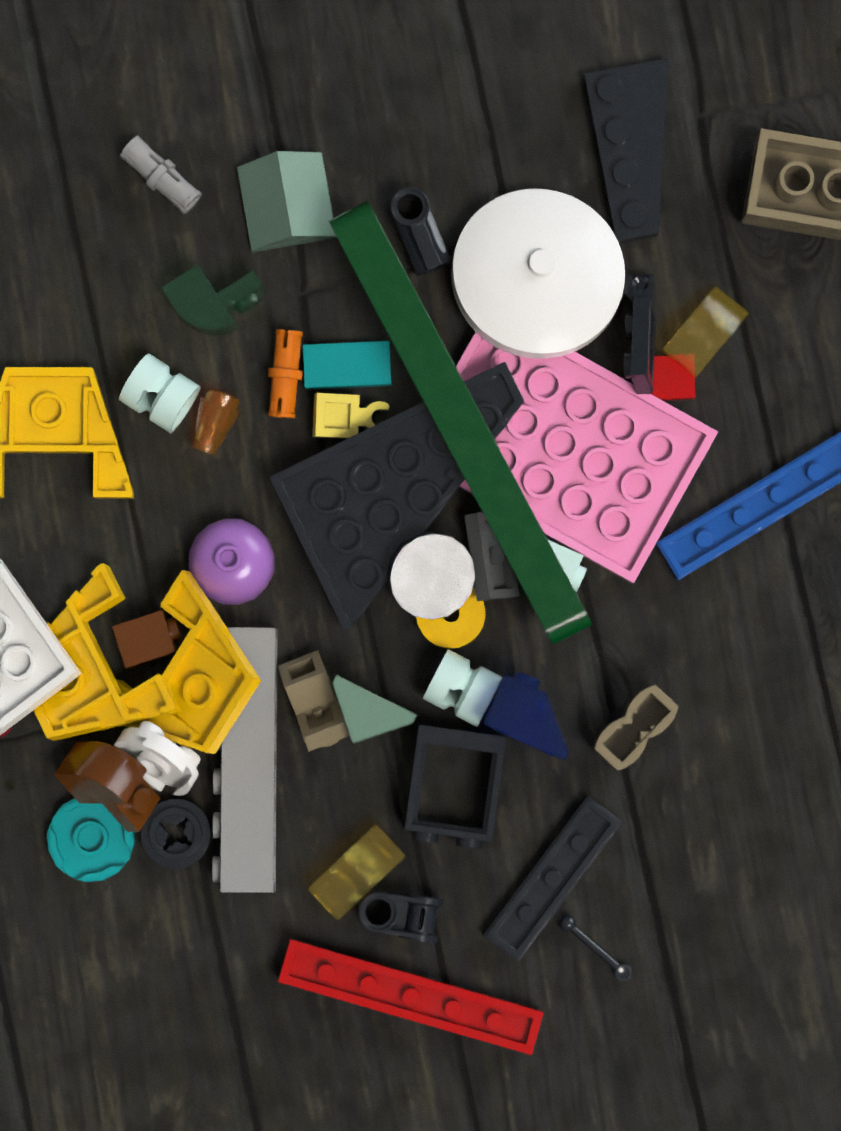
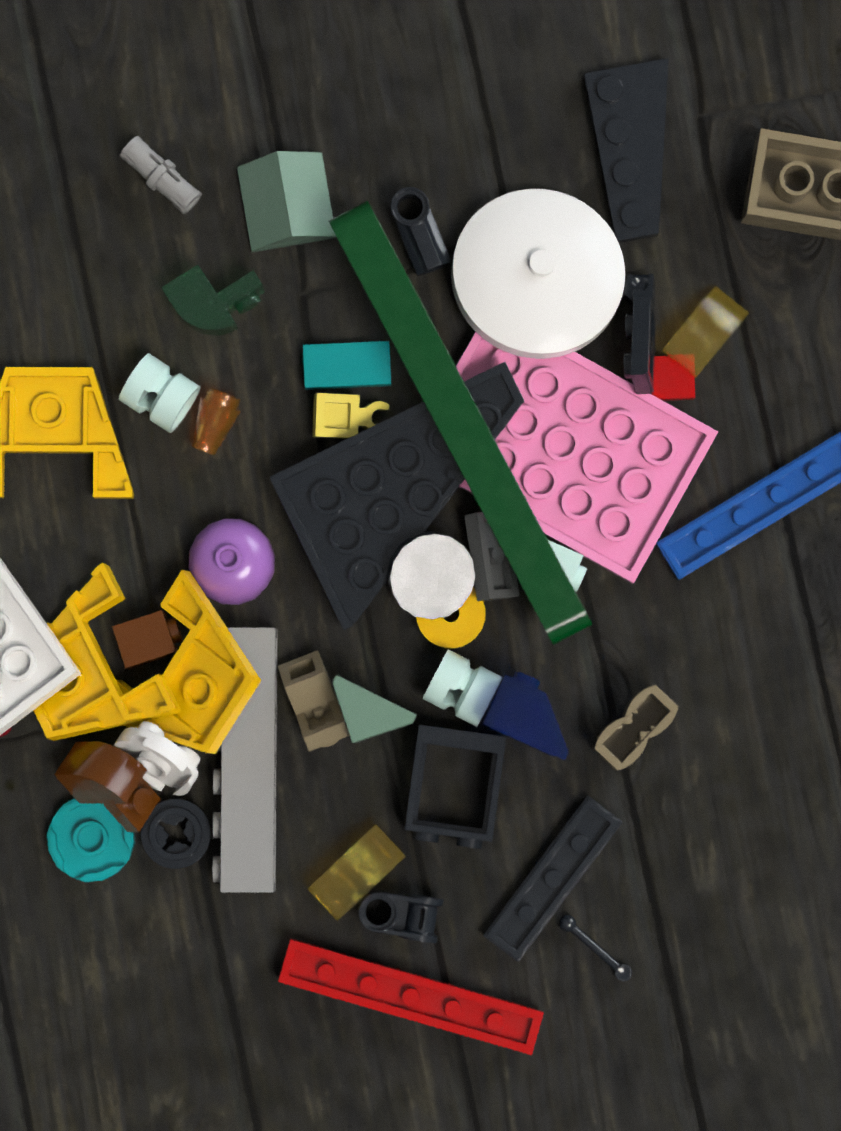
orange pin [268,329,303,419] -> none

